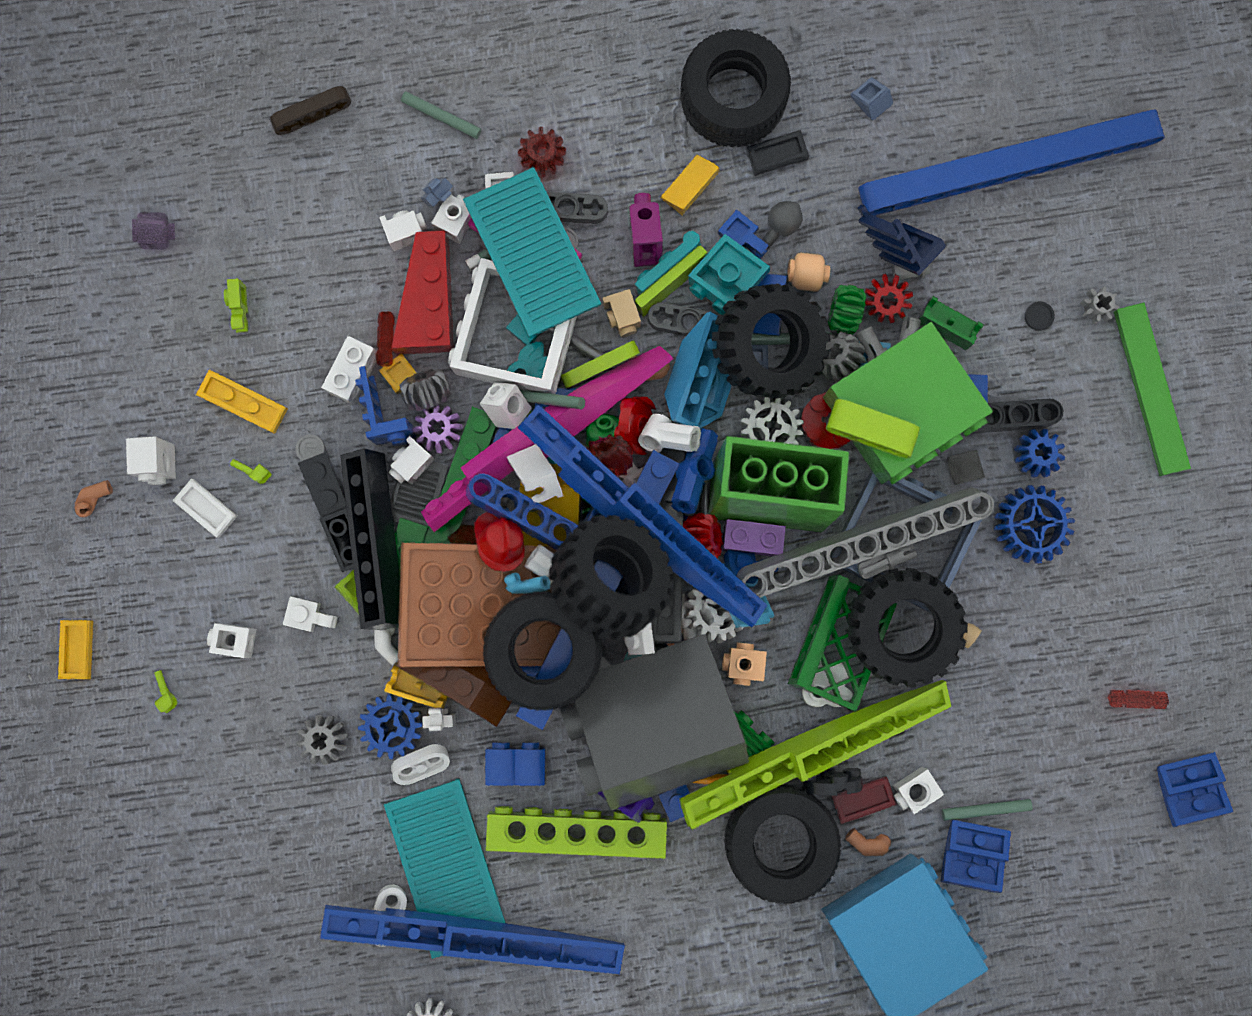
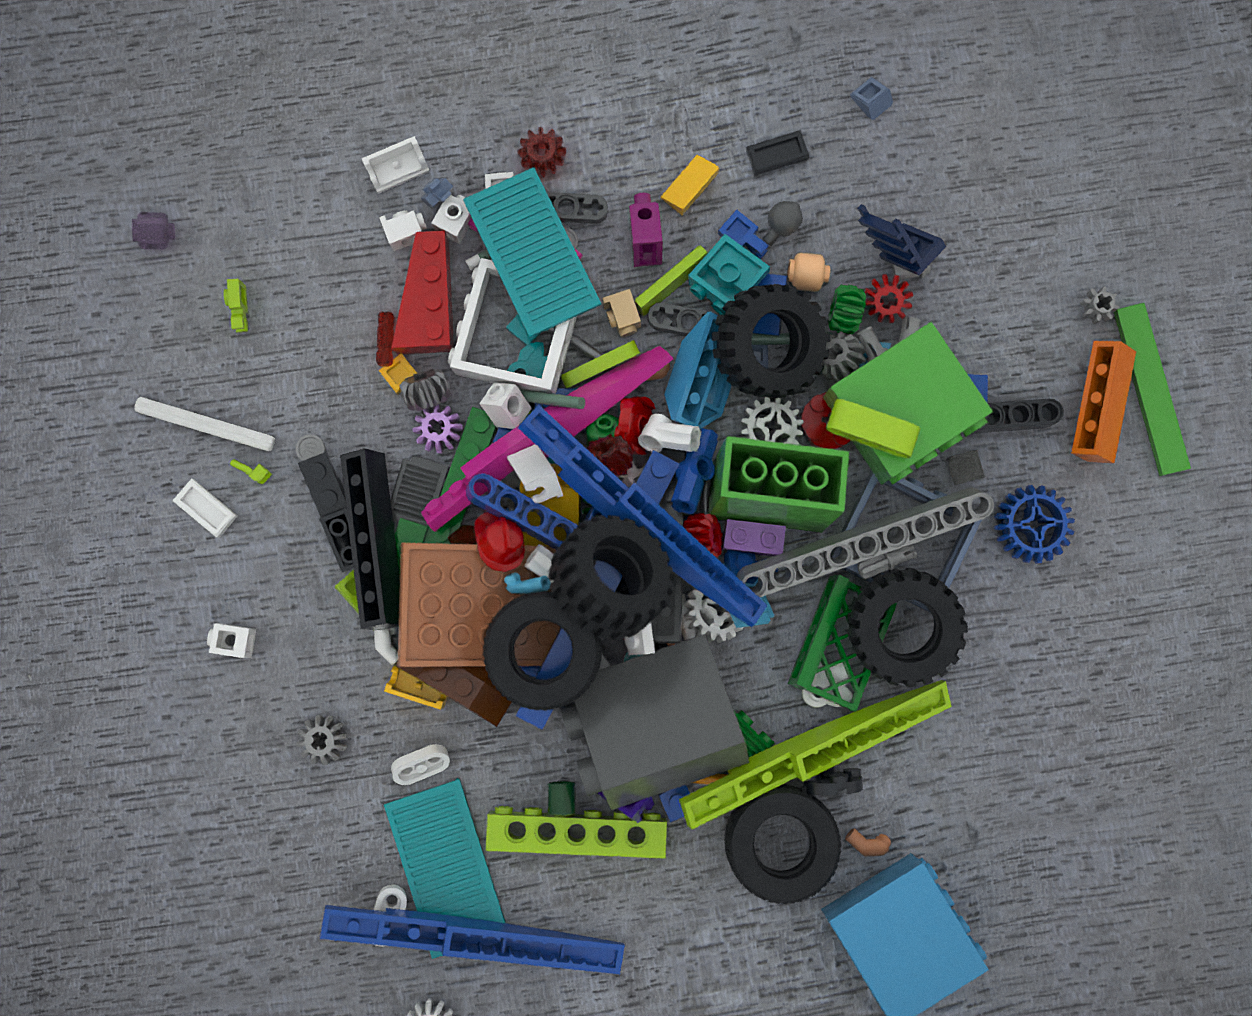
yellow tile [58,620,93,679] -> none
nougat arm [74,480,113,517] -> none
white brick [126,437,176,485] -> none
lime hand [154,670,178,713] -> none
yellow tile [196,369,288,434] -> none
dark brown beam [270,86,351,135] -> none
white plate [283,596,338,632] -> none
white brick [321,336,380,405] -> none
blue plate [355,366,416,446] -> none
blue gear [358,694,423,759] -> none
white brick [389,436,435,485] -> none
sand green bar [401,91,482,139] -> none
white plate [422,708,456,731] -> none
blue brick [485,742,546,786] -> none
teal plate [635,231,701,295] -> none
black tyre [680,29,791,147] -> none
light nougat brick [722,643,767,686] -> none
dark red tile [831,776,897,824] -> none
blue beam [858,110,1165,216] -> none
white brick [892,767,944,814] -> none
green hinge [918,296,984,350] -> none
blue slope [941,820,1011,893] -> none
sand green bar [942,799,1033,821] -> none
tan hinge [963,623,982,649] -> none
blue gear [1014,429,1065,478] -> none
black piece [1025,301,1055,331] -> none
clear red axle [1108,690,1169,709] -> none
blue slope [1157,752,1234,828] -> none
none -> white axle [134,397,275,452]
none -> white hinge [362,136,430,194]
none -> dark green piece [548,780,576,815]
none -> orange brick [1071,341,1136,464]

